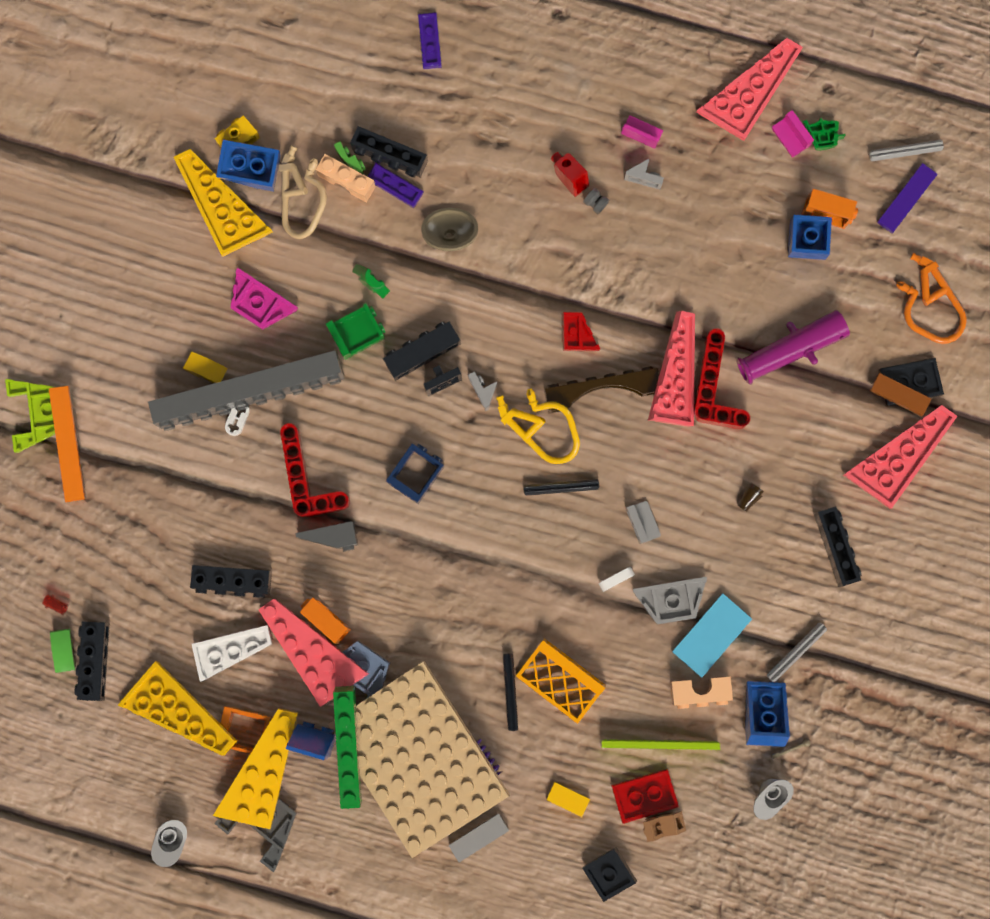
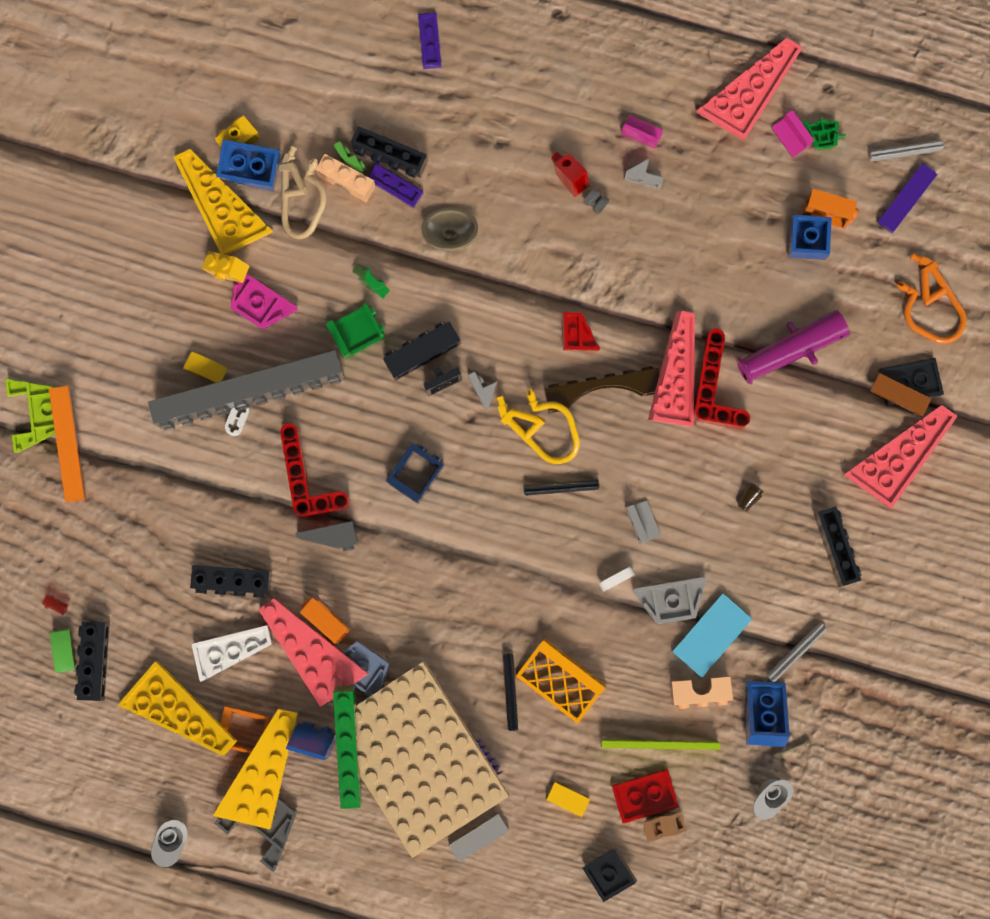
none -> yellow brick [201,251,250,283]

